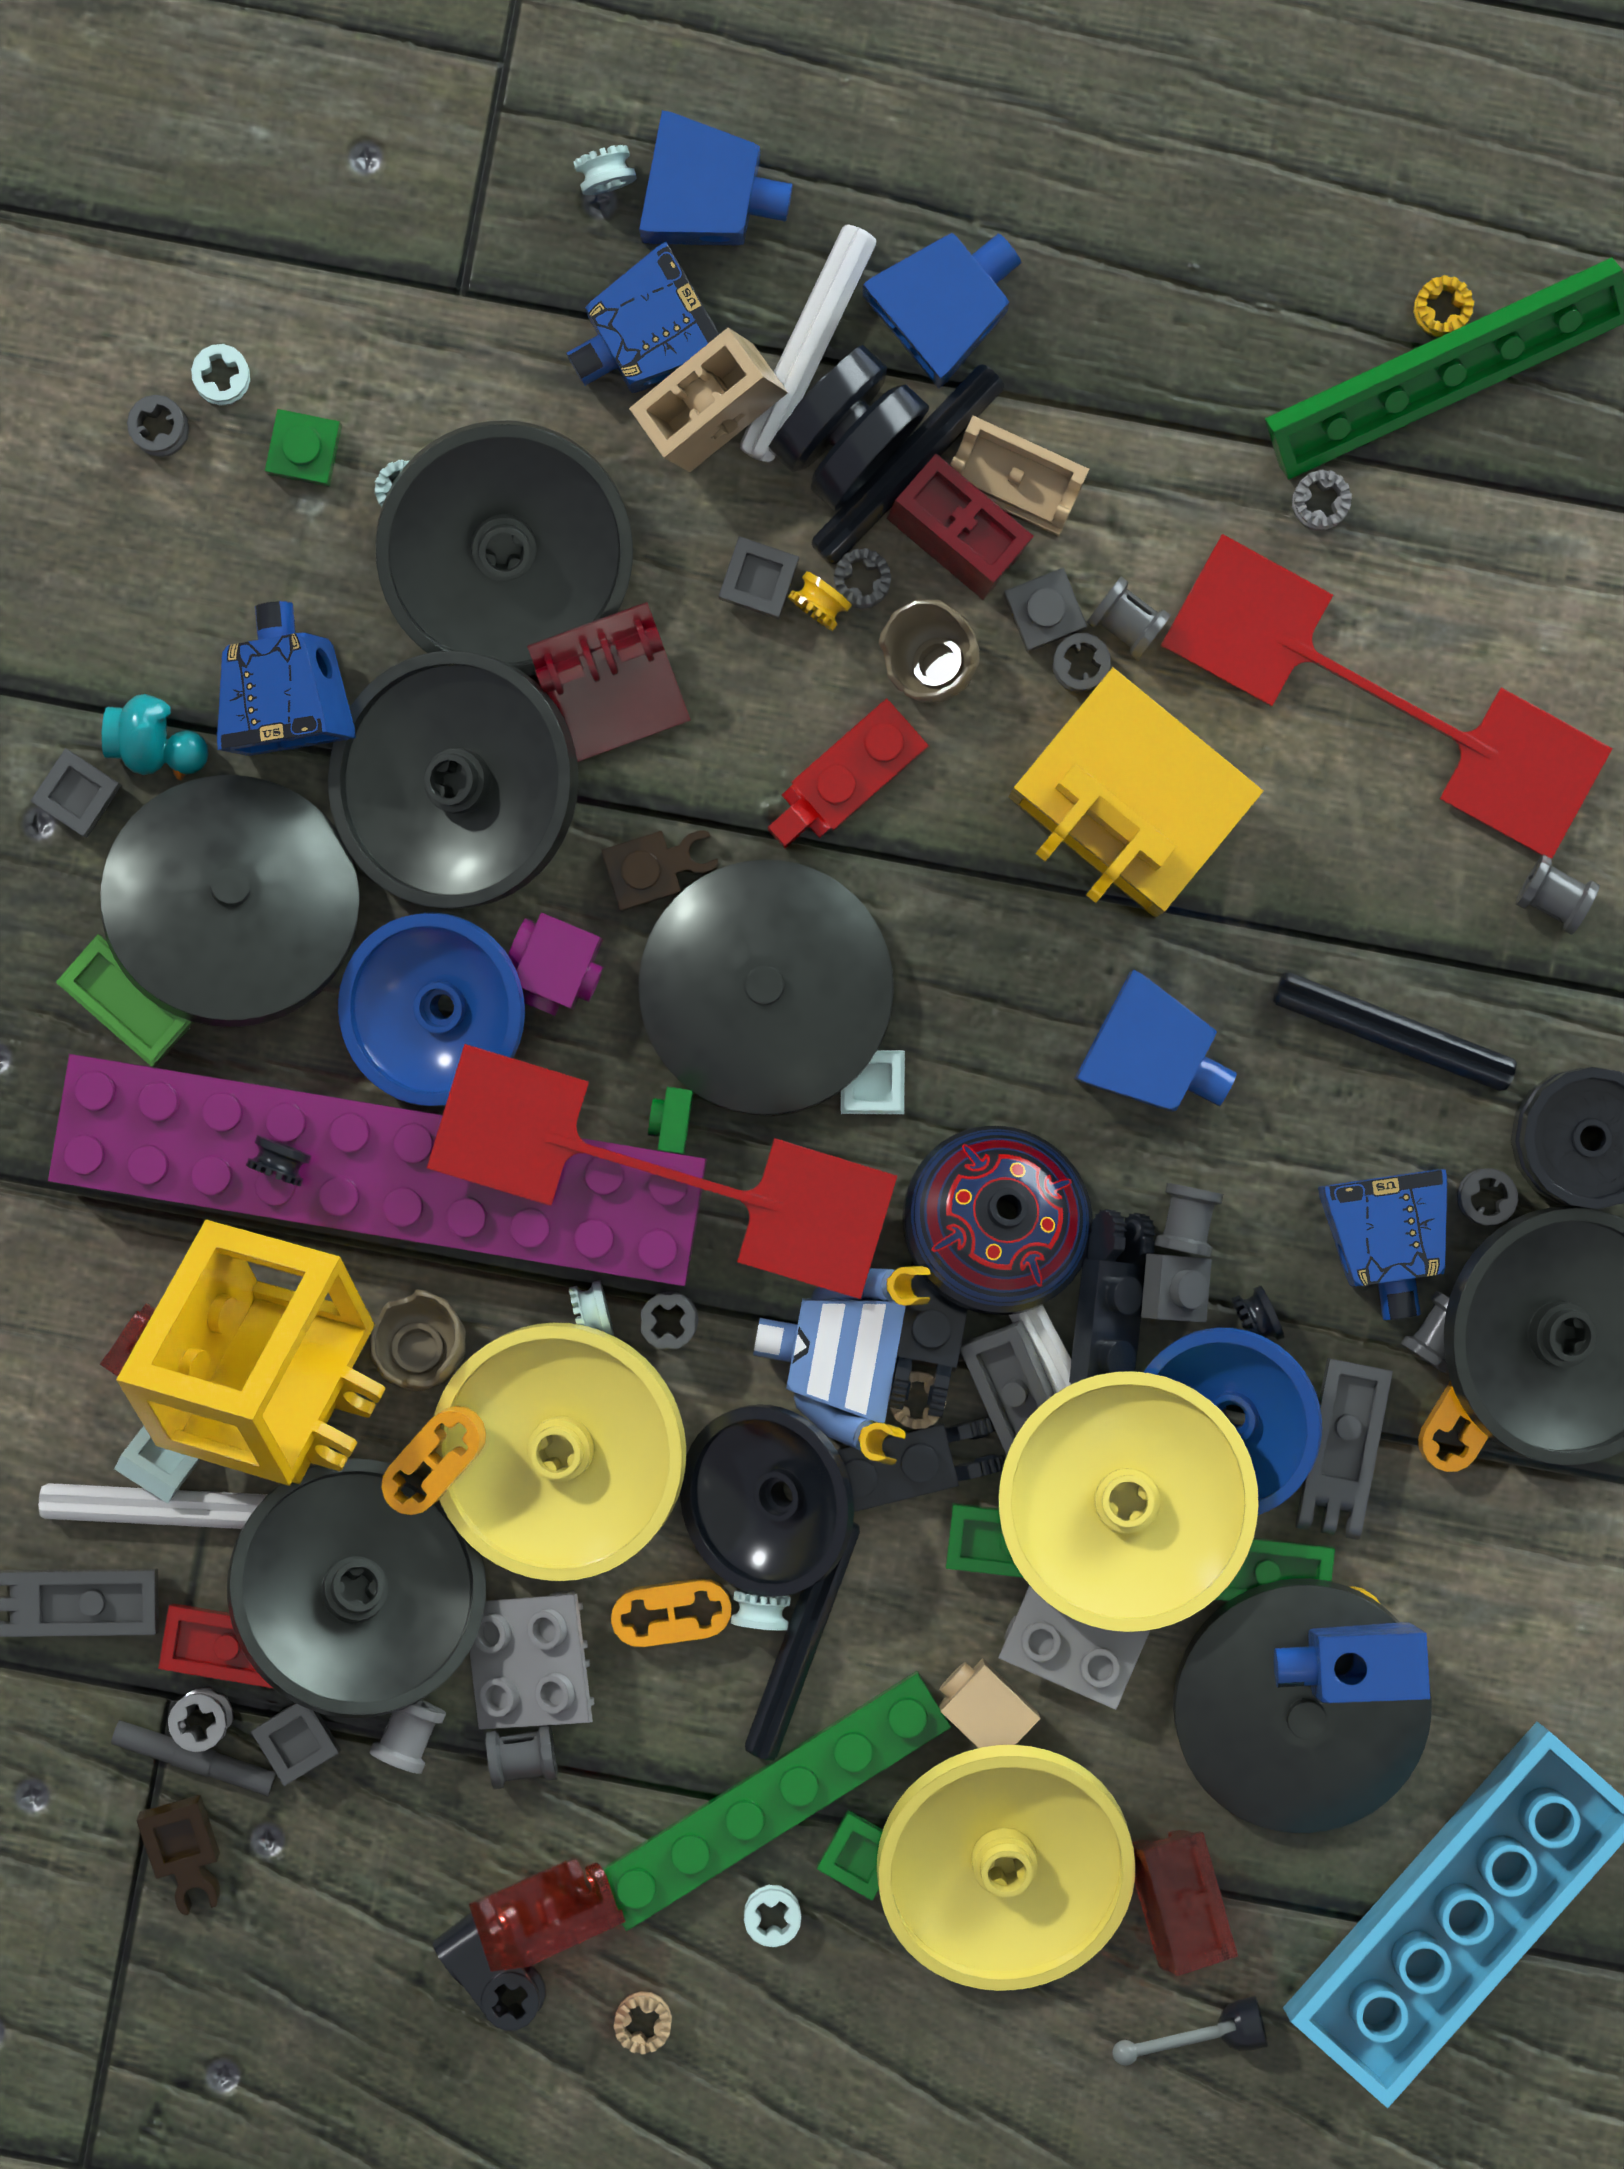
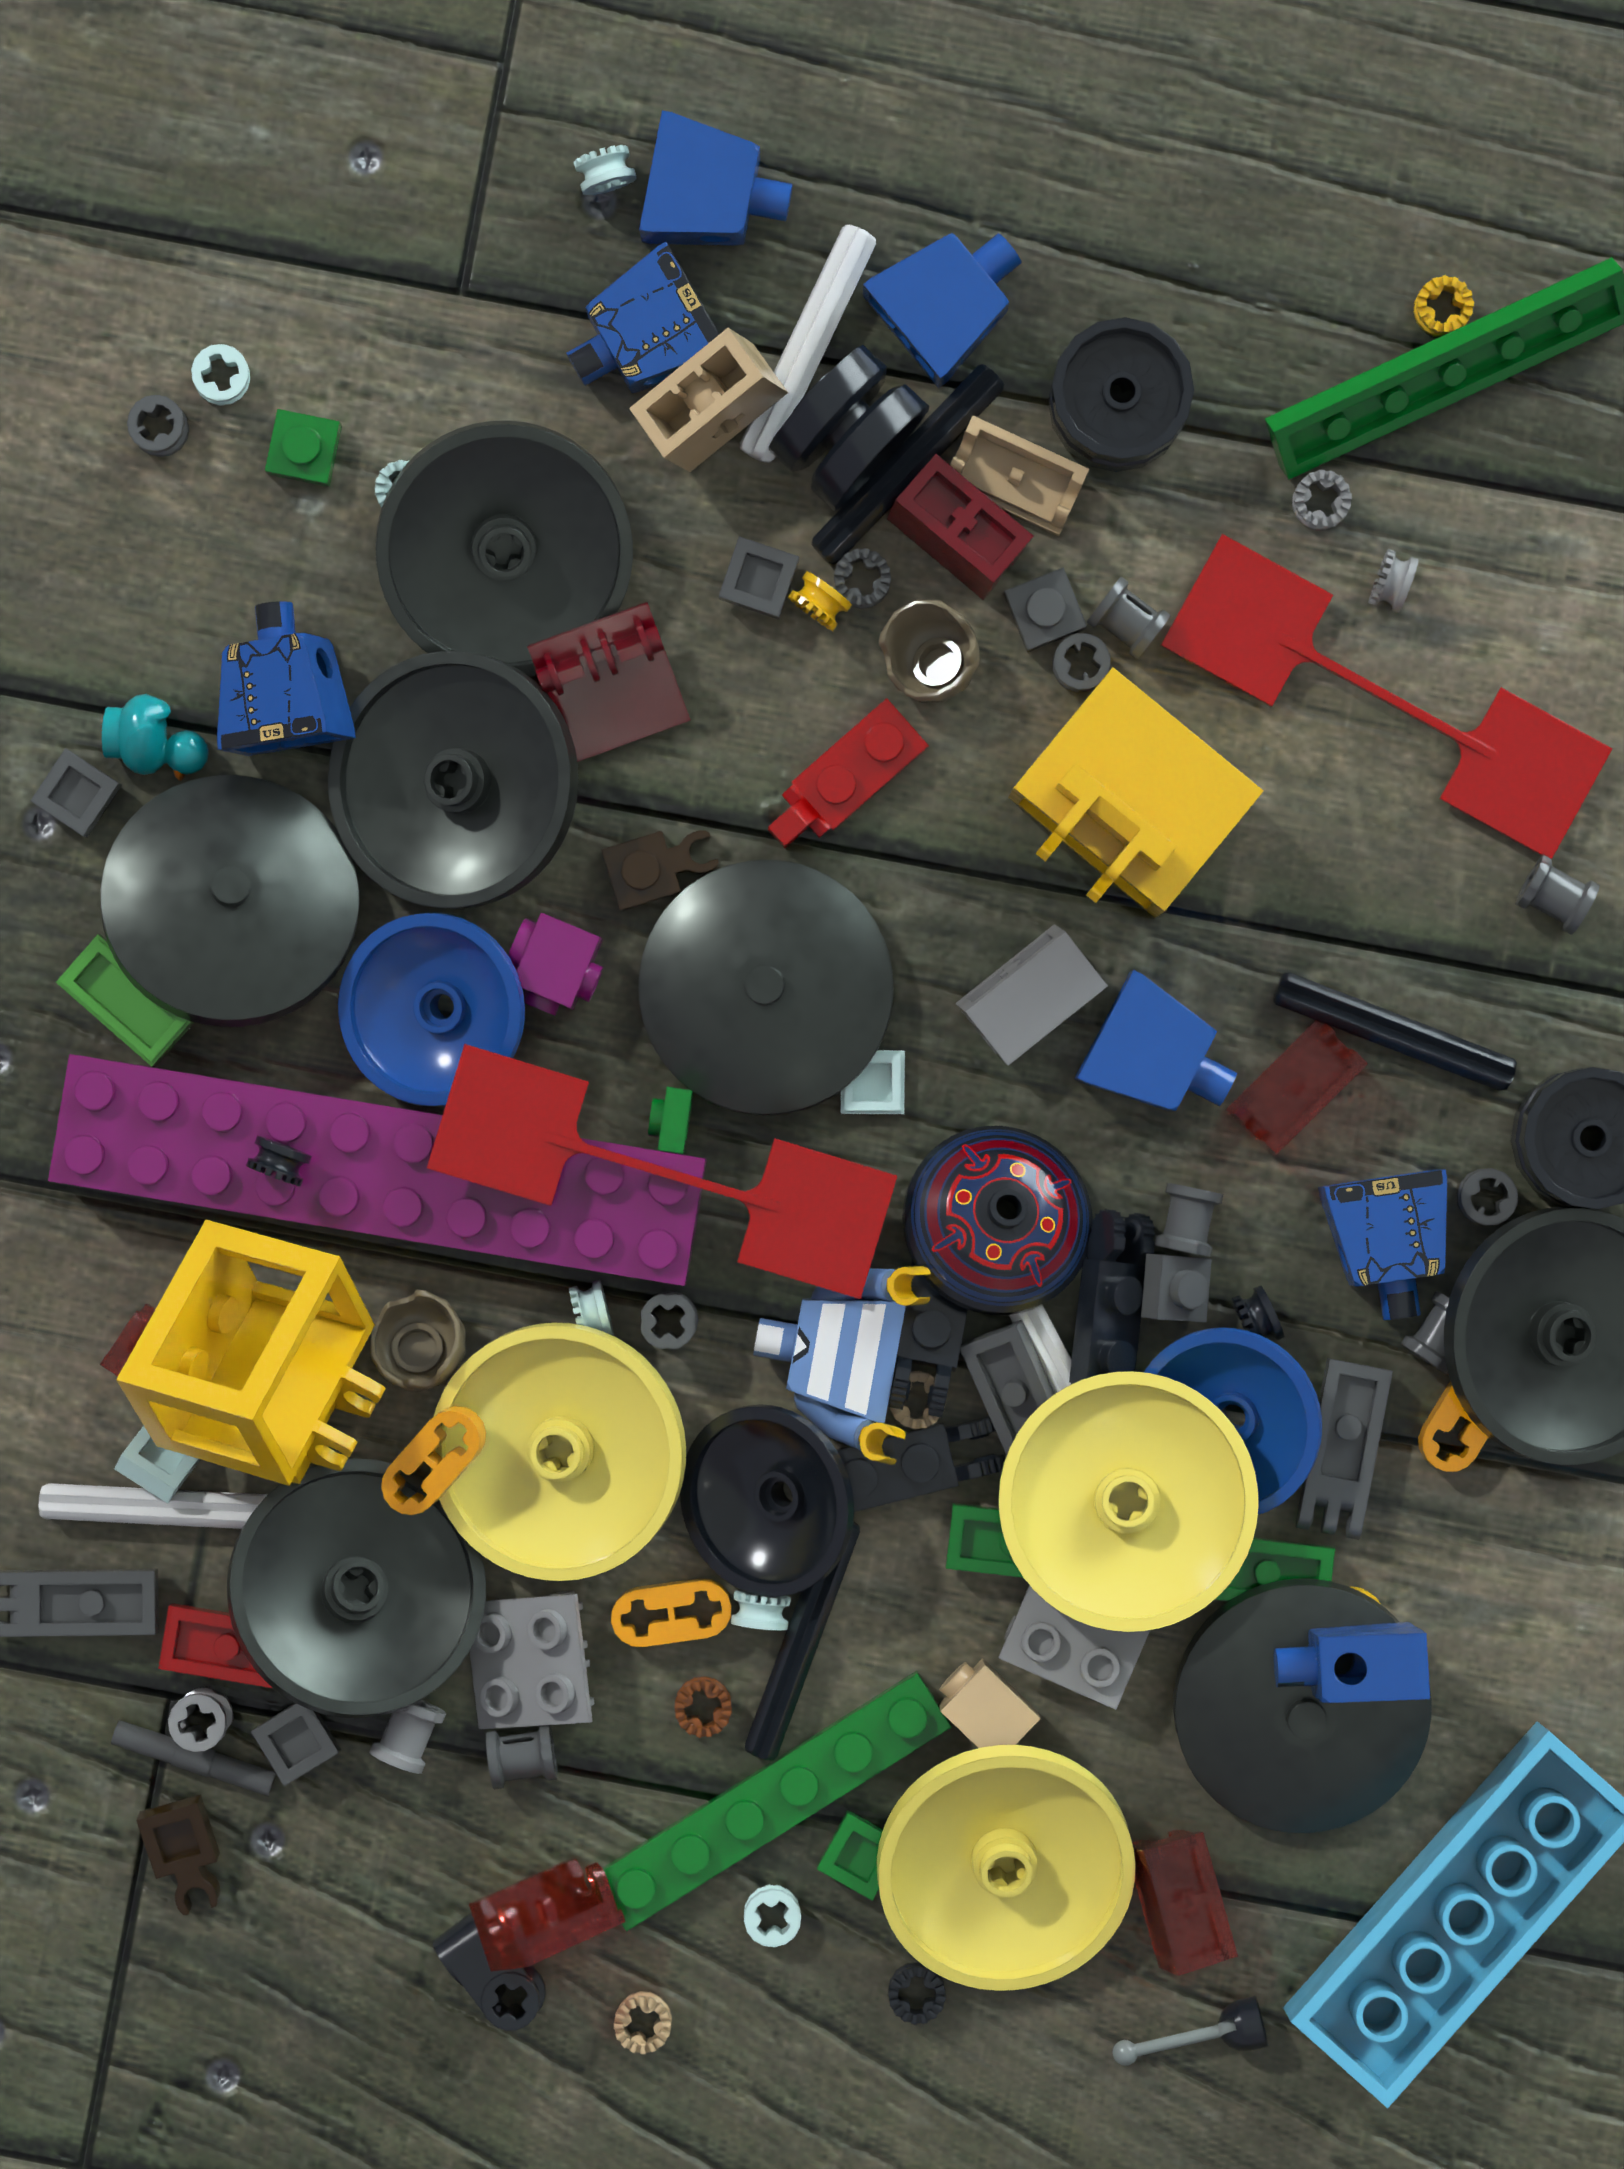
none -> dark orange bush [674,1676,732,1738]
none -> black bush [888,1962,946,2025]
none -> light grey hinge [955,924,1108,1066]
none -> black wheel [1048,317,1194,472]
none -> clear red hinge [1225,1020,1368,1155]
none -> light grey bush [1368,549,1419,613]

